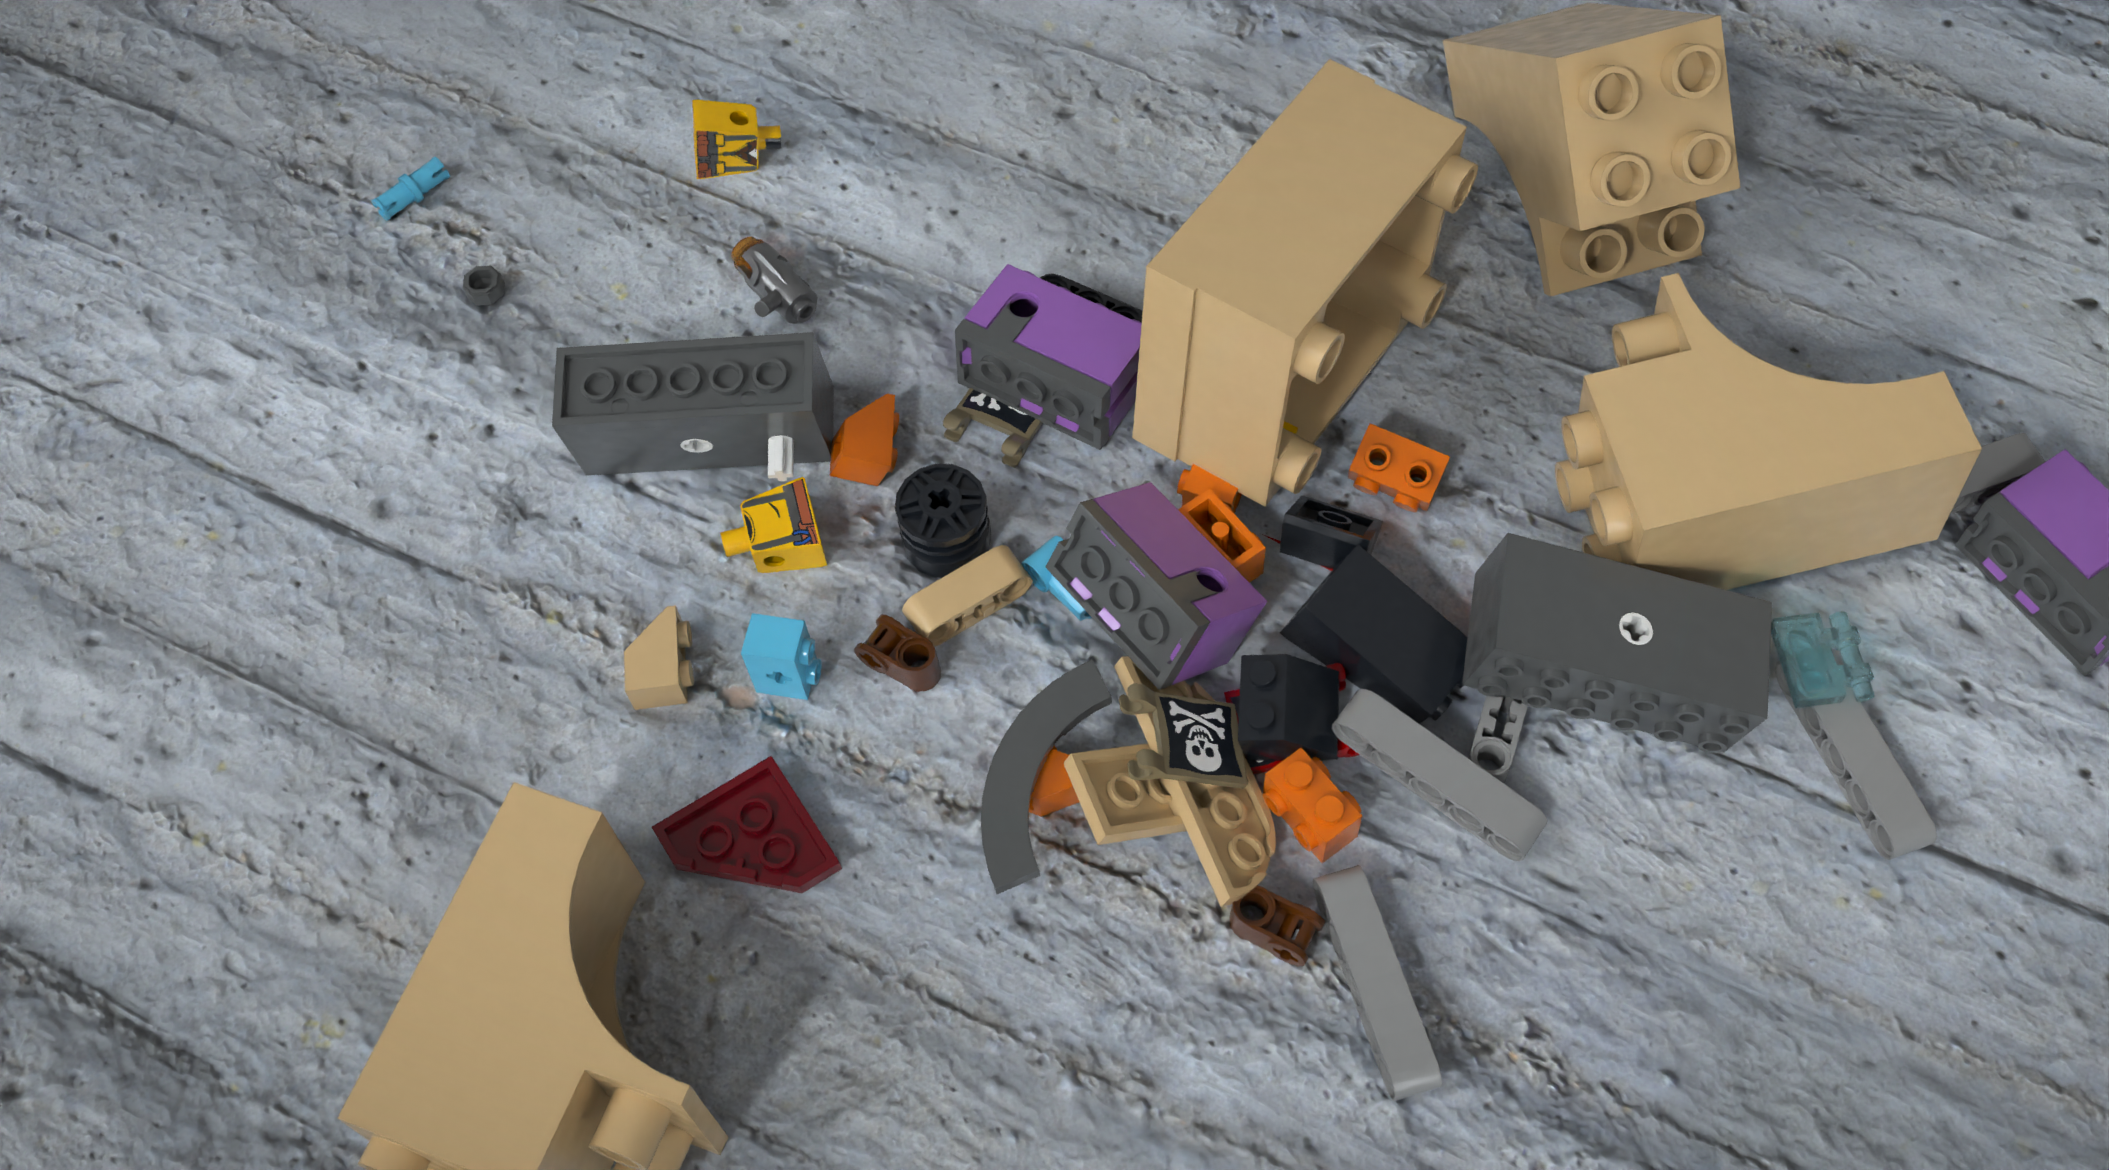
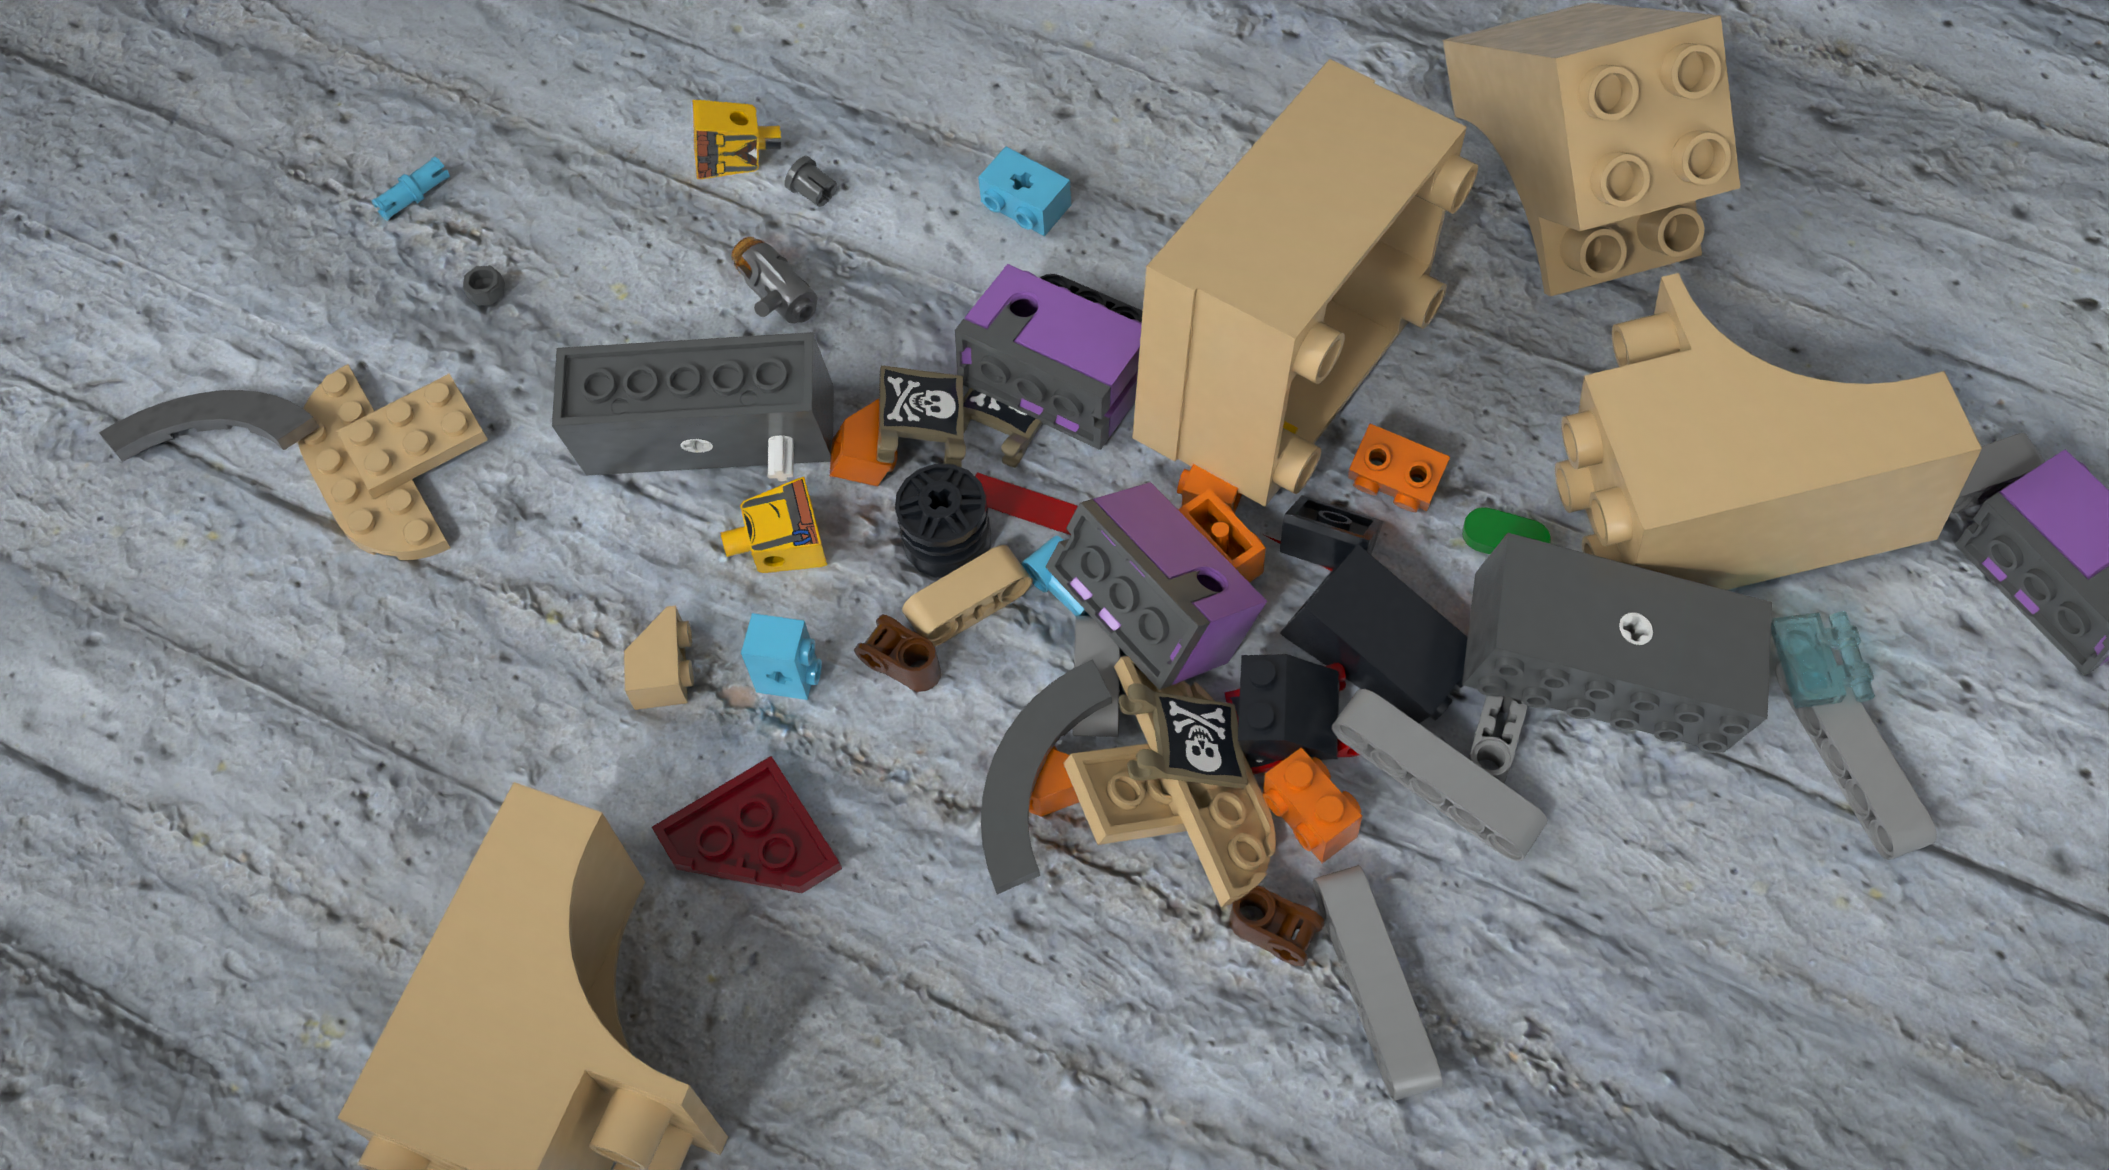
none -> flat silver tile [99,390,319,462]
none -> tan plate [298,364,488,560]
none -> dark grey bush [784,156,837,207]
none -> flag [877,365,966,467]
none -> red sticker [975,472,1078,535]
none -> medium azure brick [978,146,1072,236]
none -> light grey beam [1073,615,1121,737]
none -> green tile [1462,507,1551,555]

